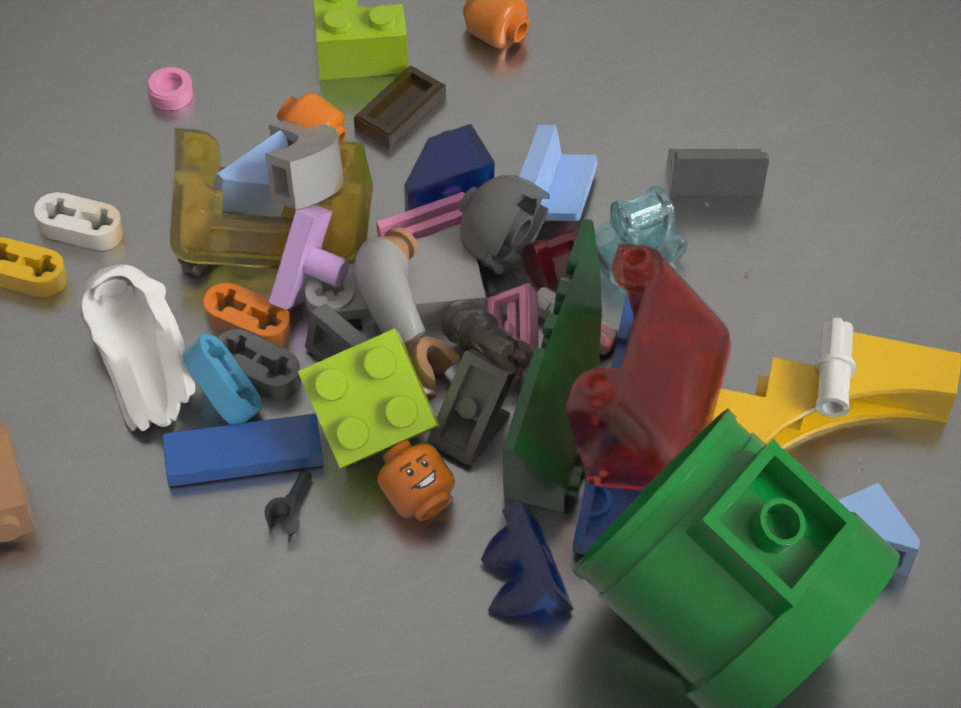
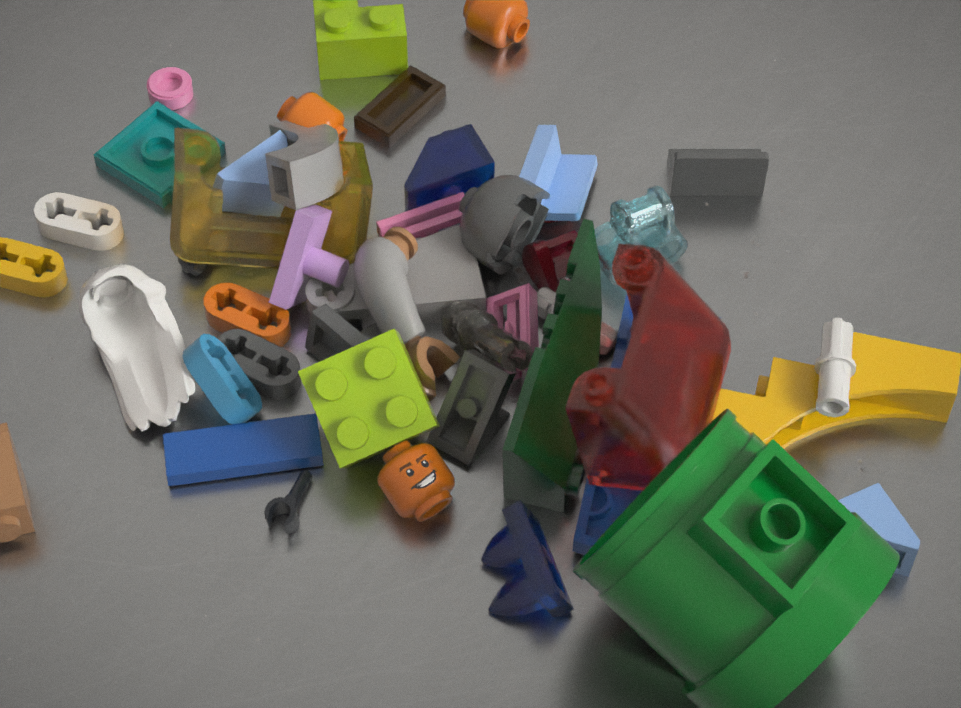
none -> teal tile [93,101,226,209]

